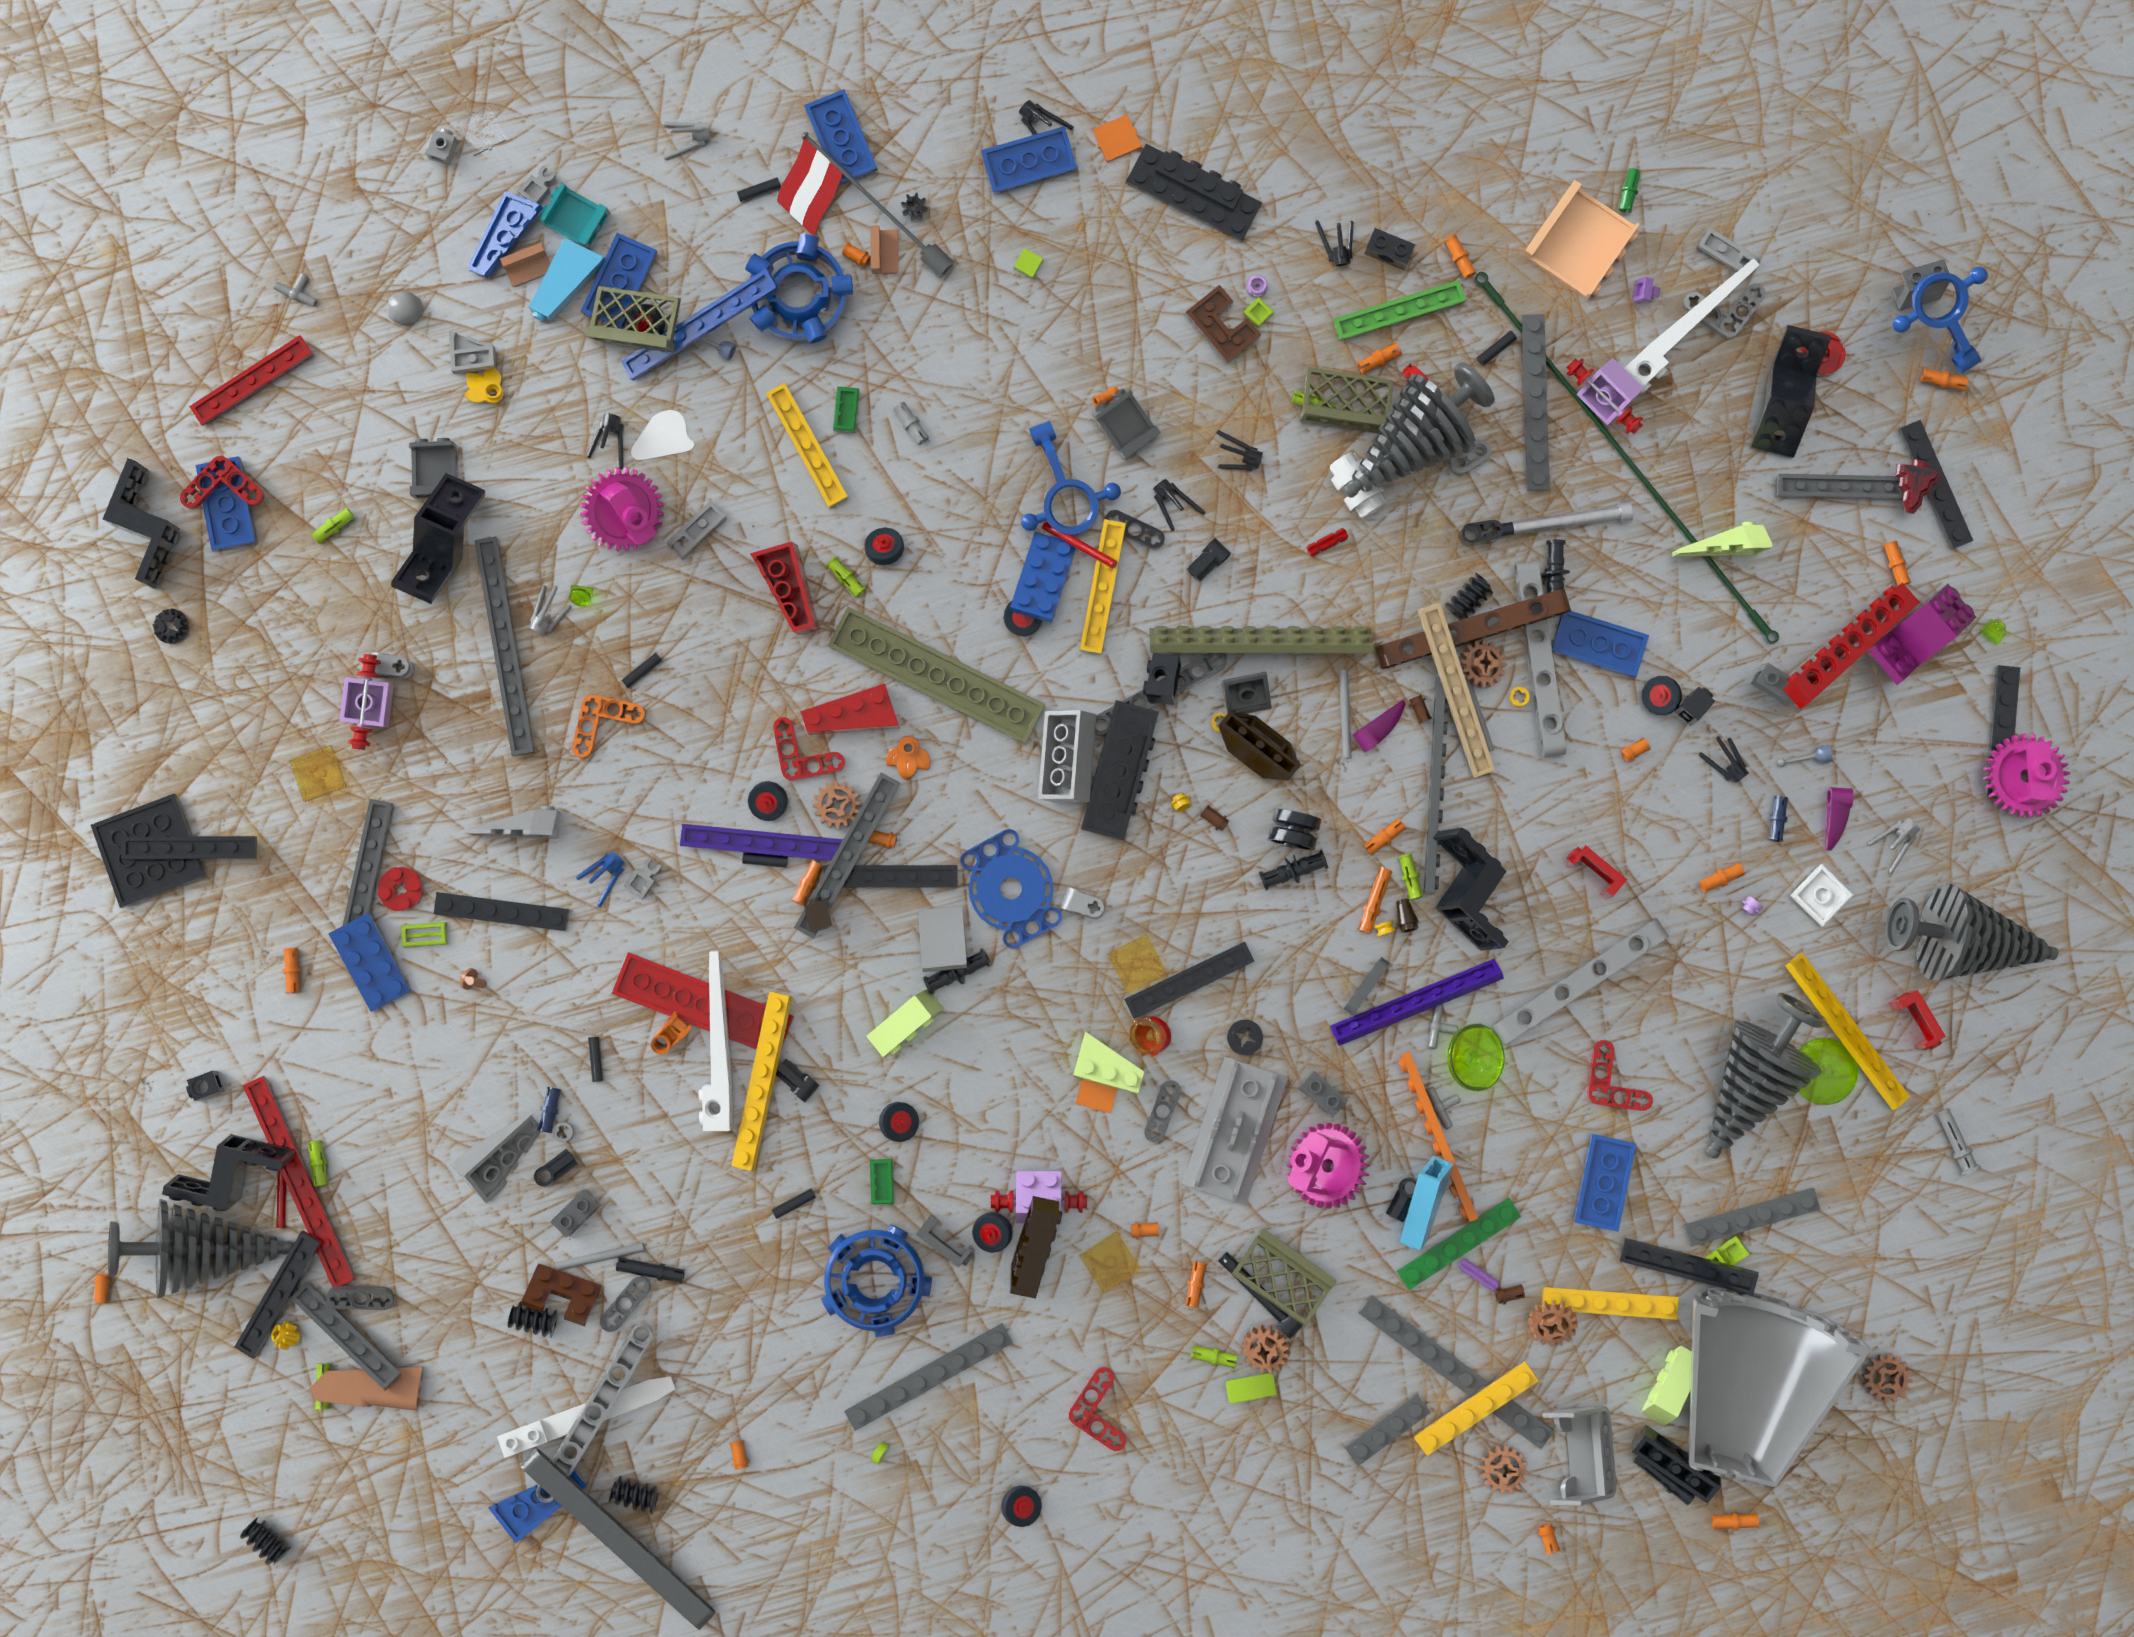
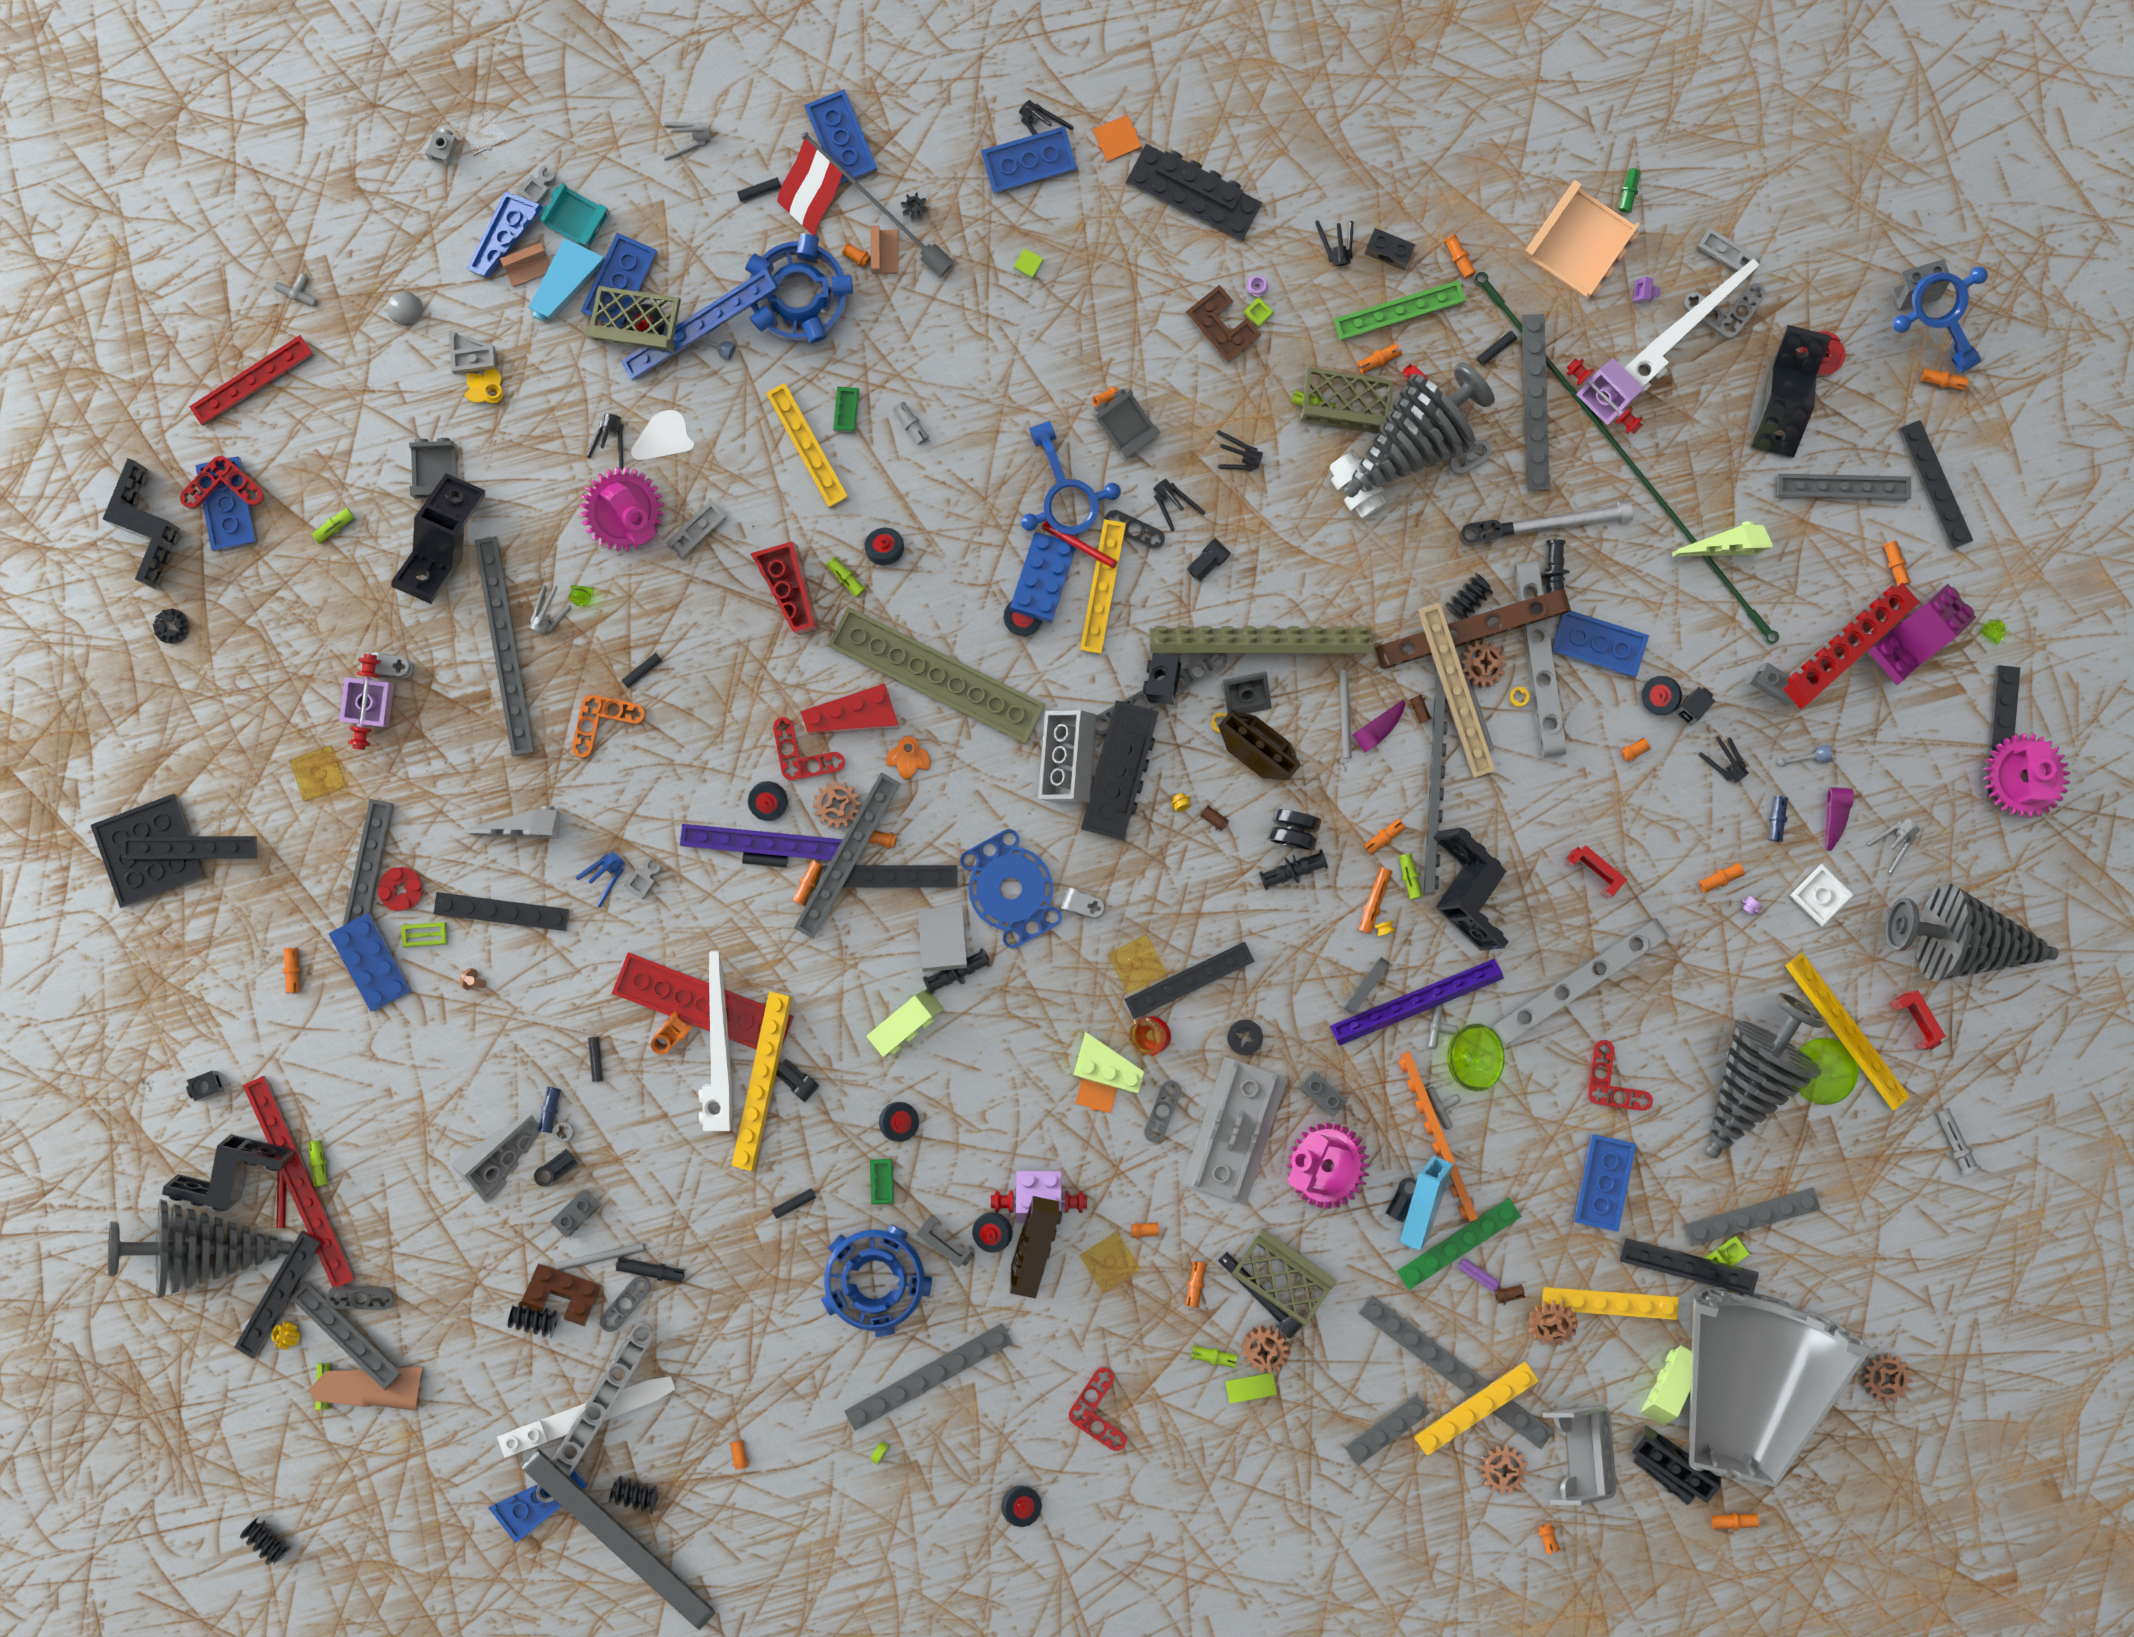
orange pin [93,1274,112,1303] -> none
dark brown brick [804,897,834,932] -> none
red axle [1306,528,1348,557] -> none
dark brown cone [1396,898,1419,933] -> none
dark red rock [1895,459,1941,514] -> none

